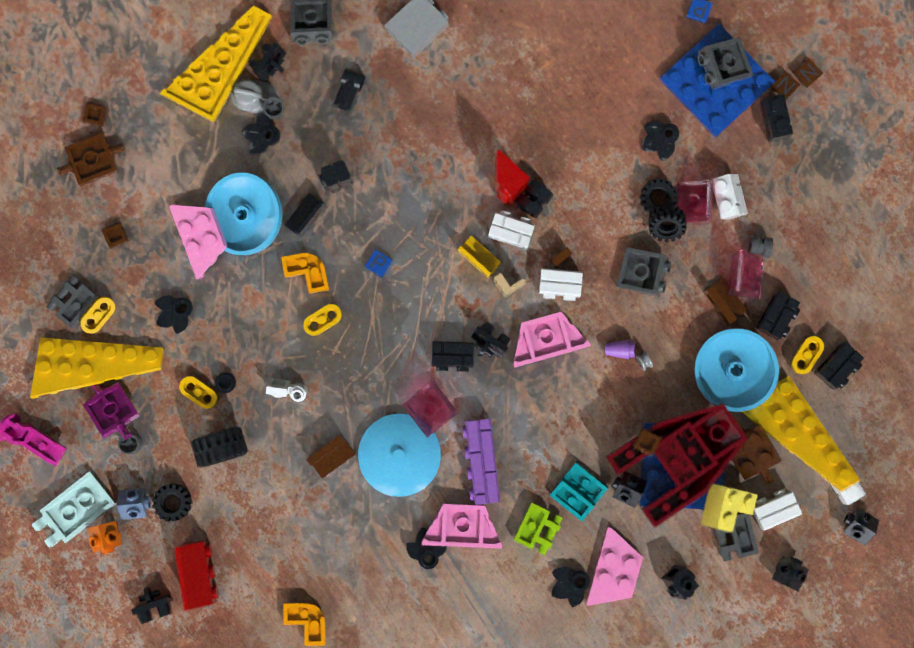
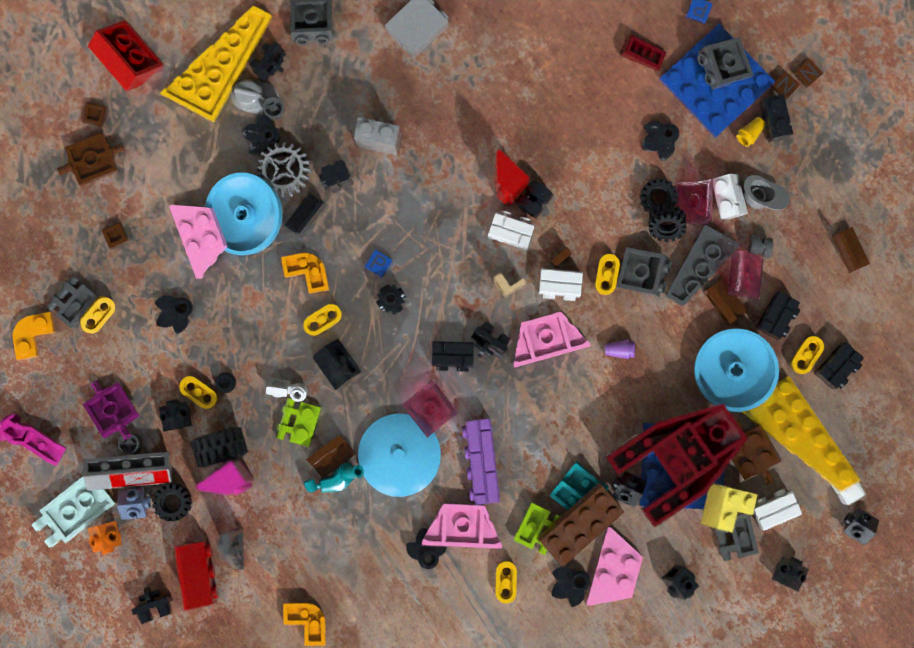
yellow wing [30,337,164,399] -> none
black piece [333,68,366,112] -> none
yellow panel [458,235,502,278] -> none
reddish brown tile [633,428,661,457] -> none
light grey bush [635,351,653,371] -> none
none -> light orange plate [13,312,55,360]
none -> light grey brick [83,452,172,491]
none -> red slope [88,20,164,92]
none -> black brick [159,399,192,432]
none -> dark pink slope [196,460,255,495]
none -> dark grey wing [217,528,244,570]
none -> light grey gear [256,142,312,198]
none -> lime plate [276,398,321,447]
none -> teal arm [304,463,364,493]
none -> black panel [313,339,361,390]
none -> light grey brick [354,117,401,155]
none -> black brick [376,284,407,315]
none -> yellow plate [495,561,517,604]
none -> reddish brown plate [537,483,624,567]
none -> yellow plate [595,254,620,295]
none -> dark red slope [619,34,667,71]
none -> dark grey wing [664,225,741,307]
none -> yellow cone [736,117,766,147]
none -> light grey piece [743,175,790,210]
none -> reddish brown panel [832,227,870,273]

